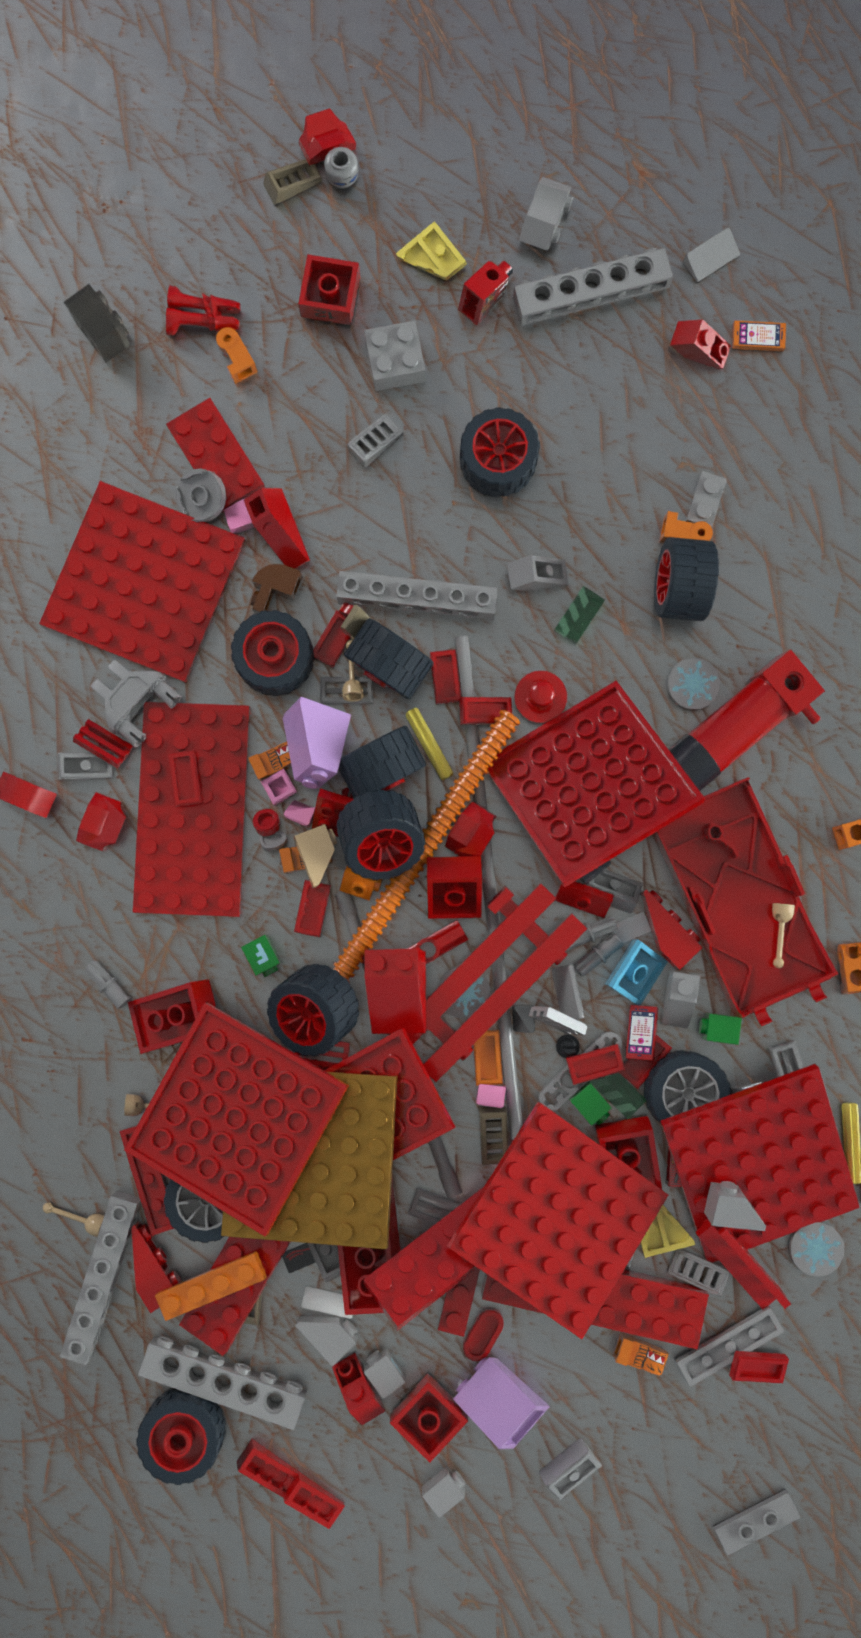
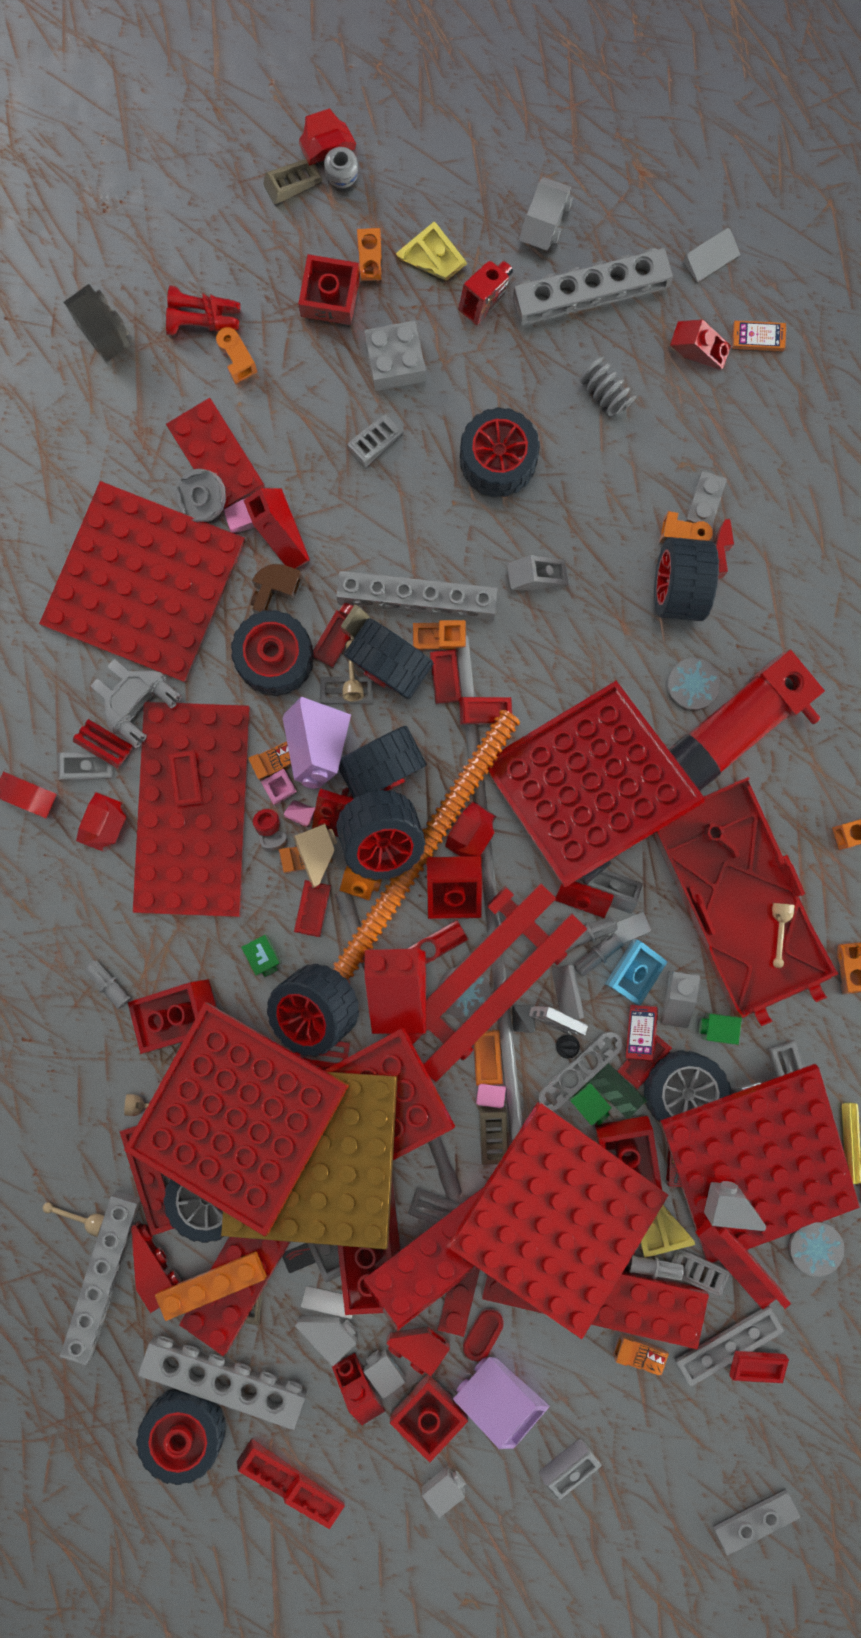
light yellow axle [406,708,453,780] -> none
red plate [514,671,567,724] -> none
clear green tile [554,586,605,644] -> none
red tile [565,1044,625,1085] -> none
red slope [640,889,703,970] -> none
none -> orange leg [357,228,382,281]
none -> red slope [386,1326,450,1376]
none -> orange slope [413,620,466,651]
none -> light grey piece [580,357,637,416]
none -> light grey axle [628,1255,684,1281]
none -> red slope [714,519,734,578]

